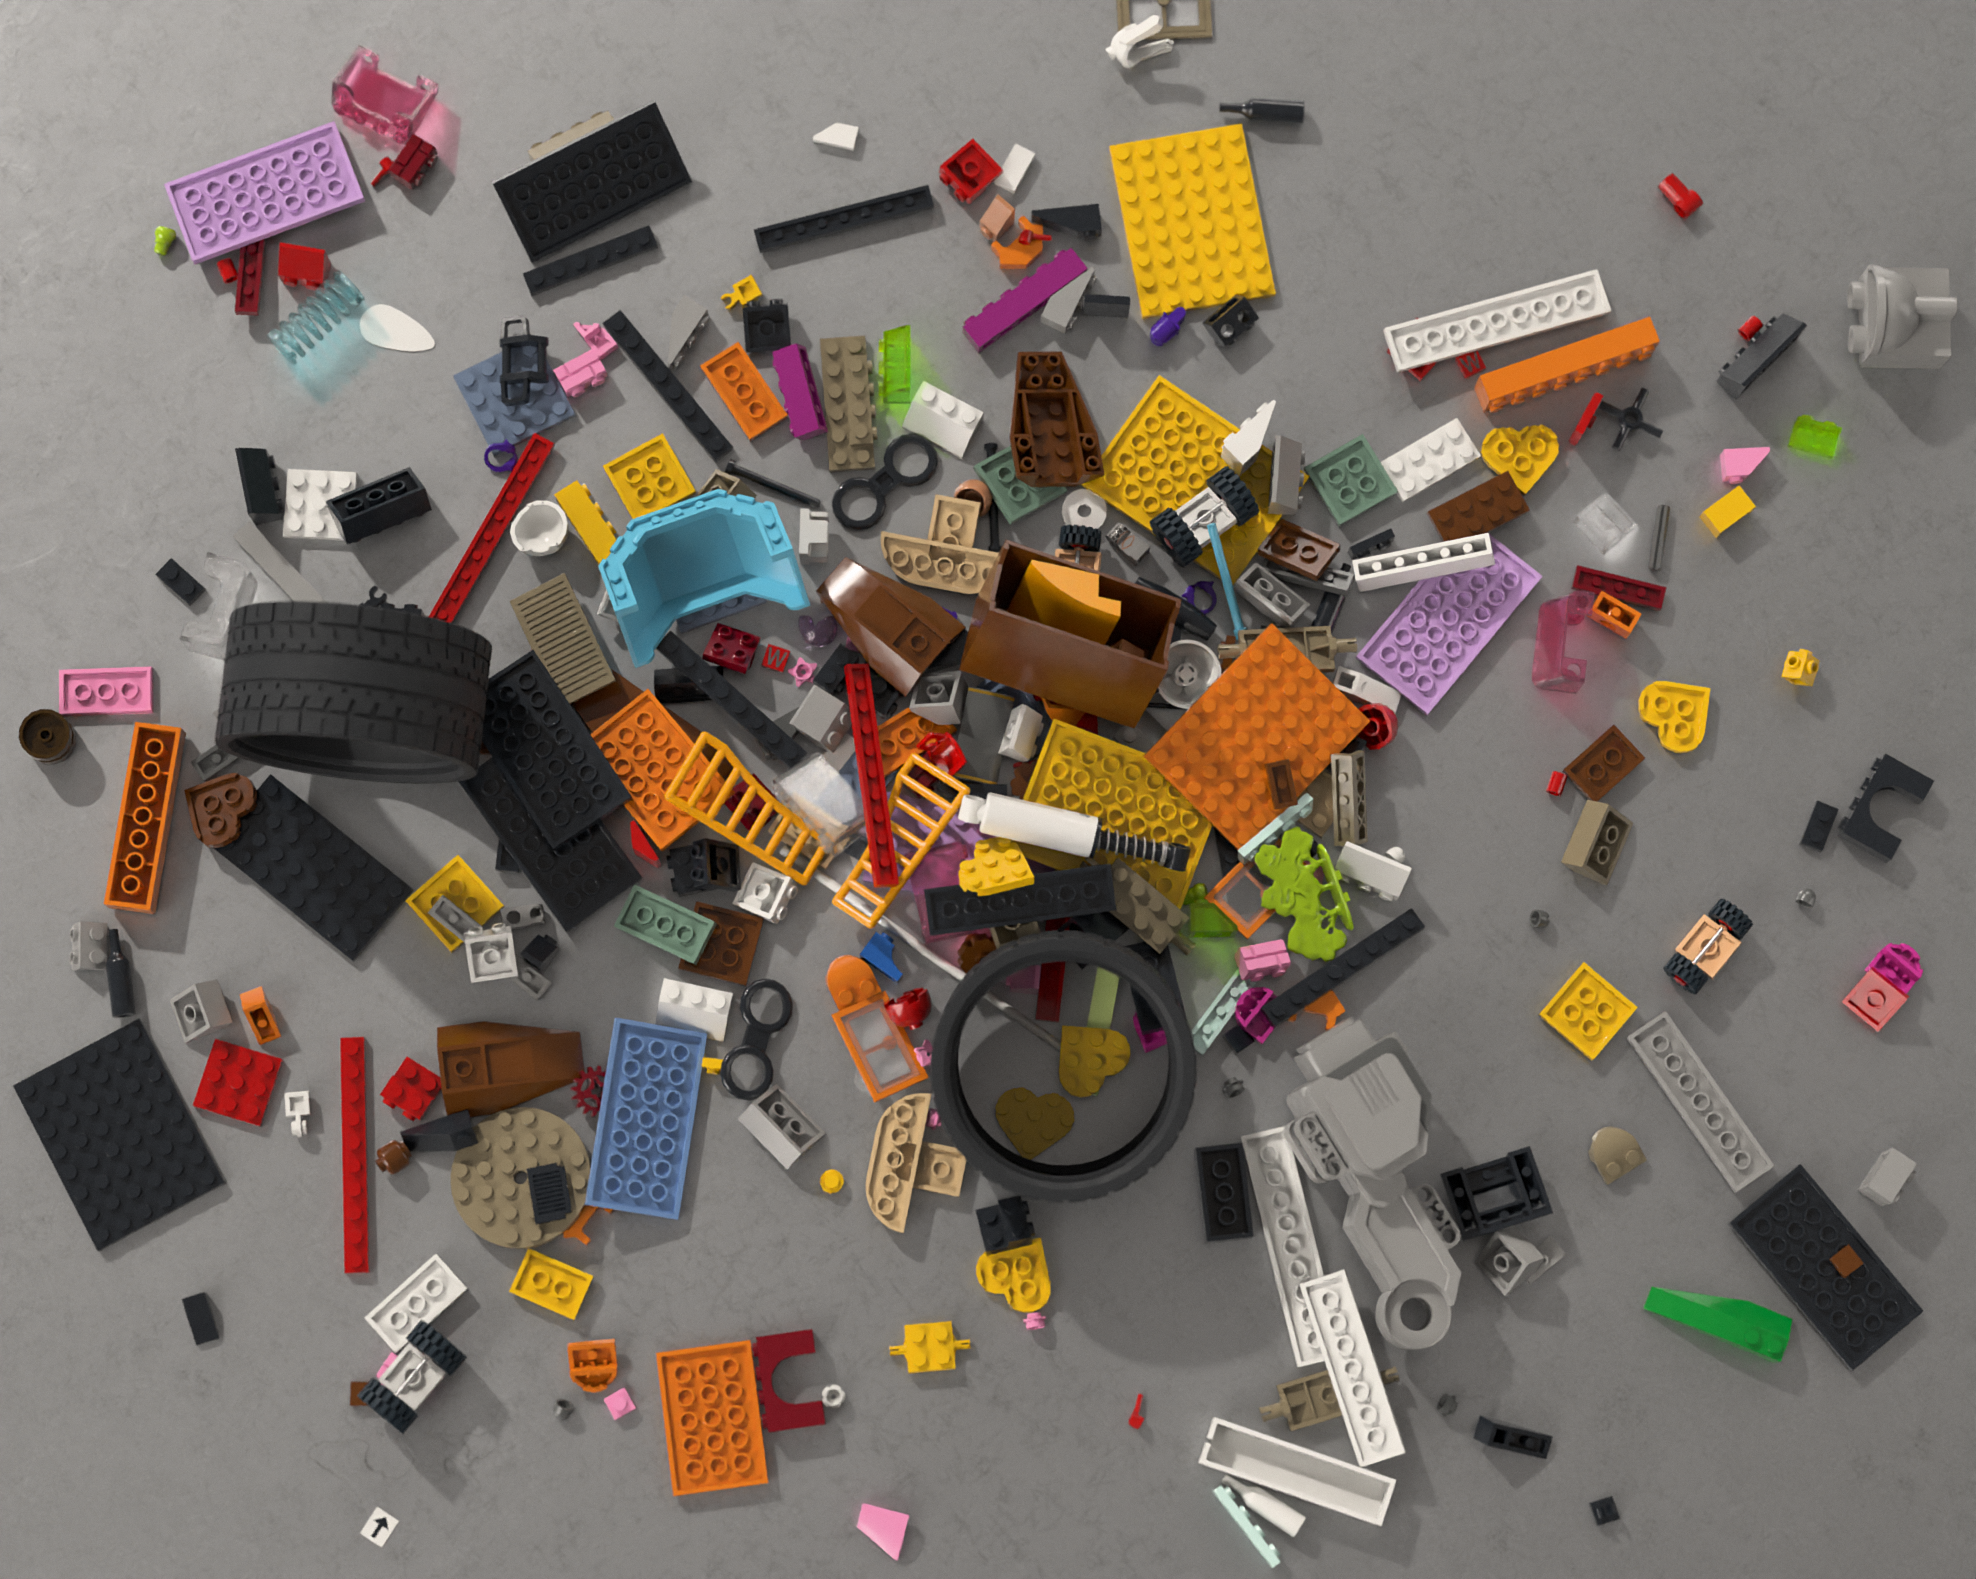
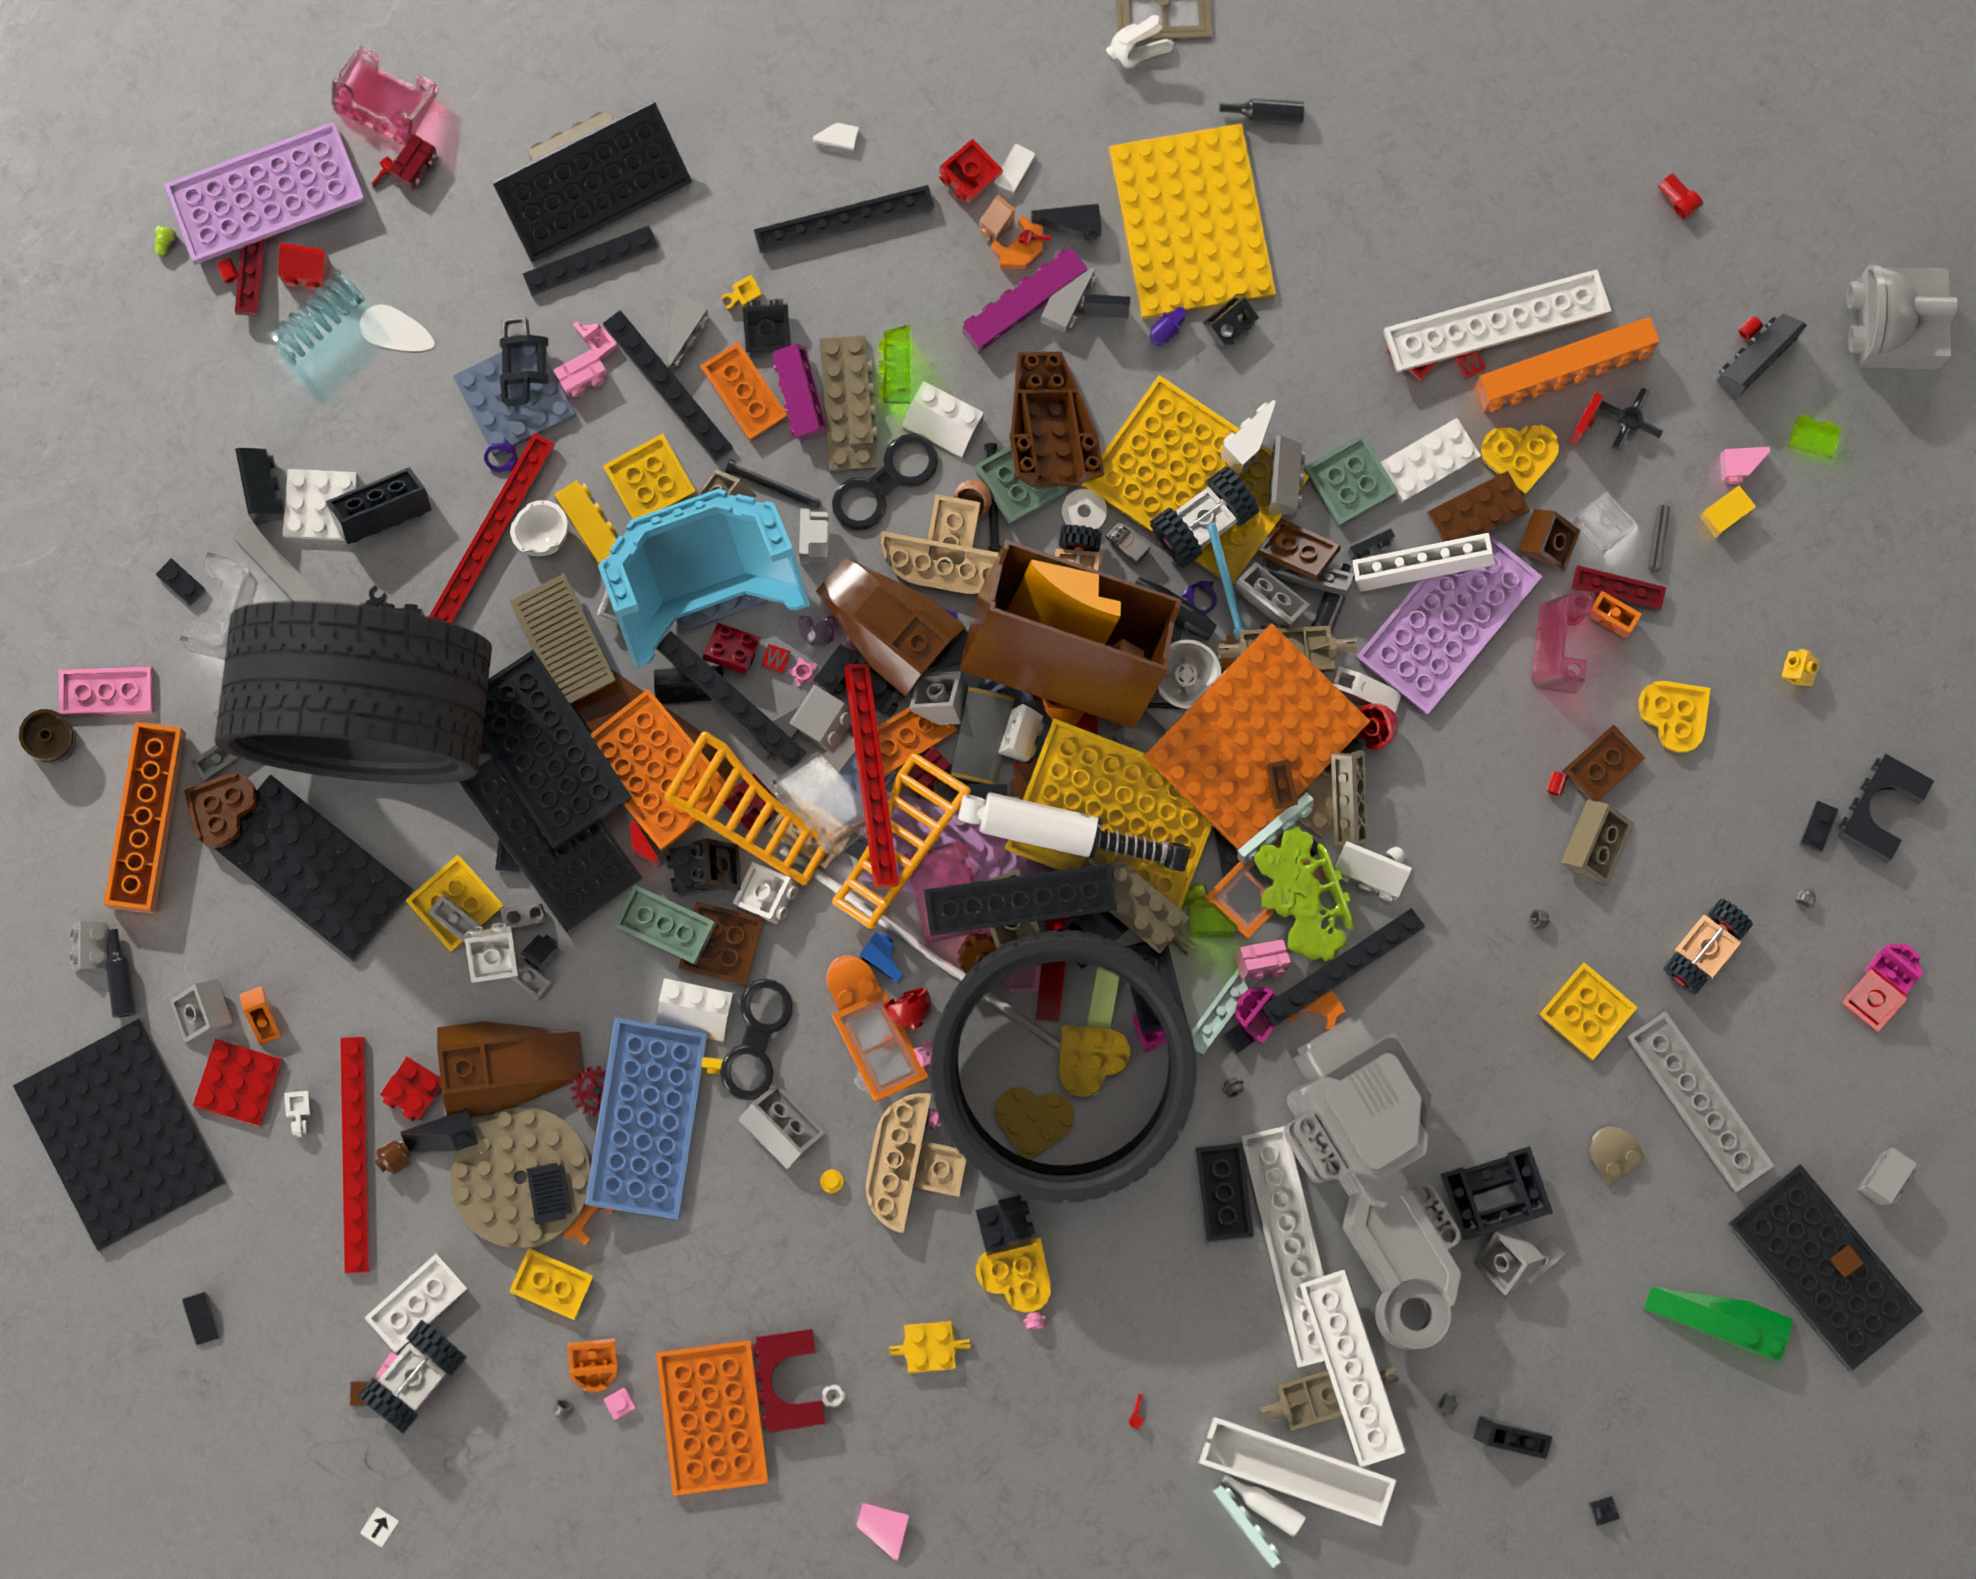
red piece [916,731,967,777] -> none
yellow plate [958,837,1034,896] -> none
none -> reddish brown slope [1519,509,1581,572]

